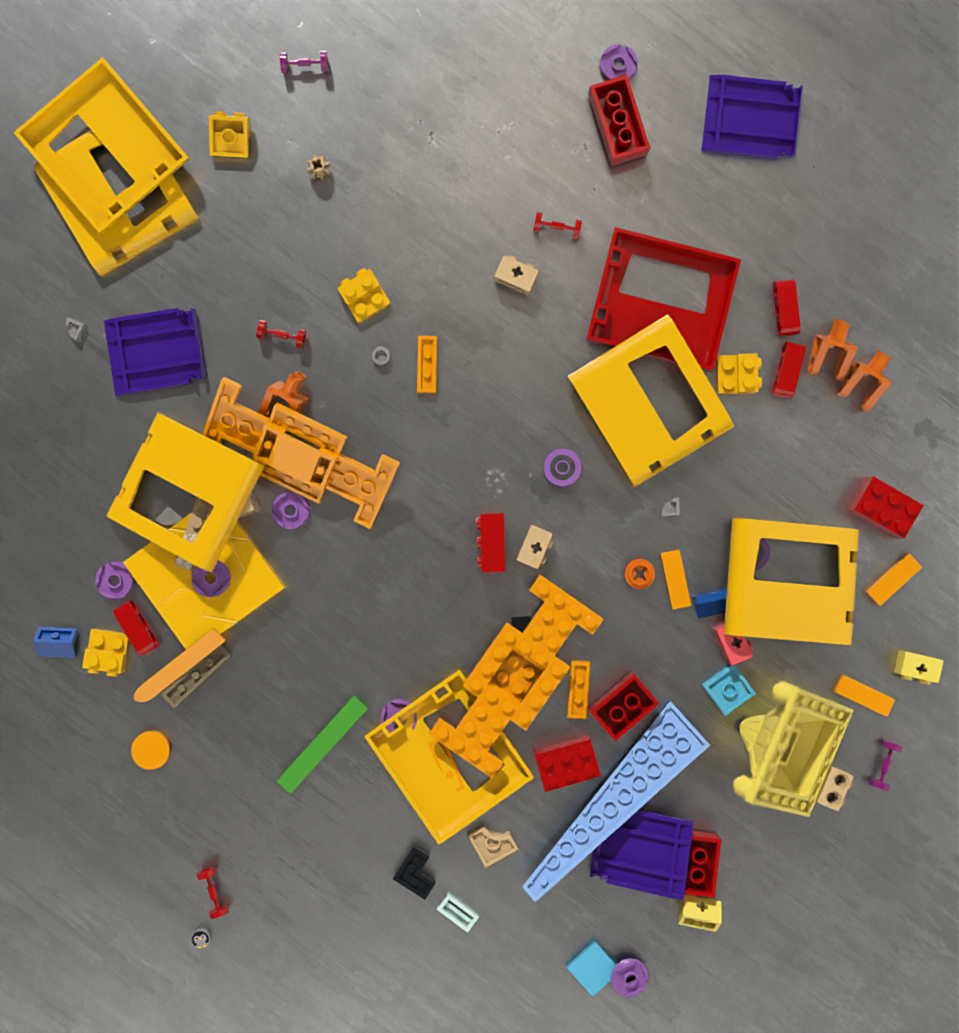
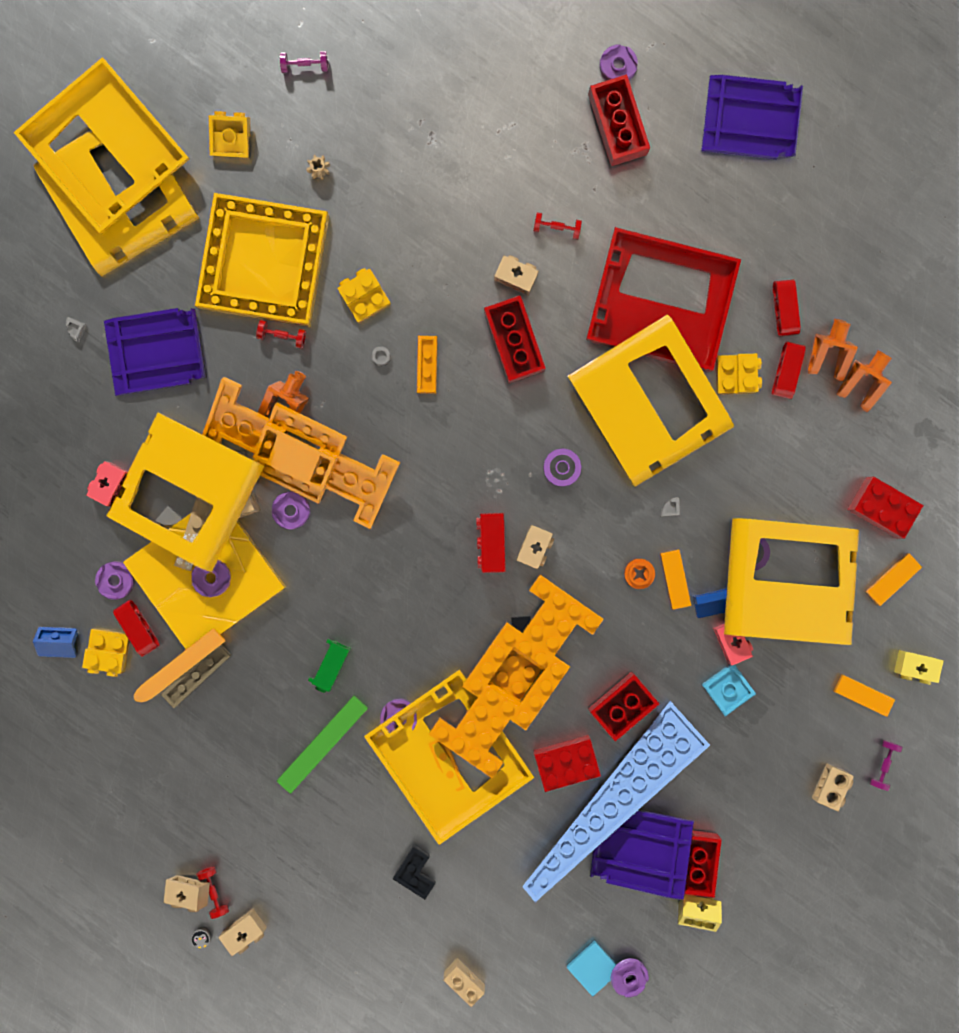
light orange tile [131,731,171,770] -> none
light aqua tile [437,892,479,933] -> none
tan tile [467,824,519,868] -> none
light orange tile [567,660,590,720] -> none
light yellow piece [733,681,854,817] -> none
none -> coral brick [86,461,128,506]
none -> tan brick [164,875,210,912]
none -> yellow tile [195,193,329,327]
none -> tan brick [218,908,267,956]
none -> green brick [308,639,351,693]
none -> tan brick [443,958,485,1007]
none -> red brick [484,295,546,384]

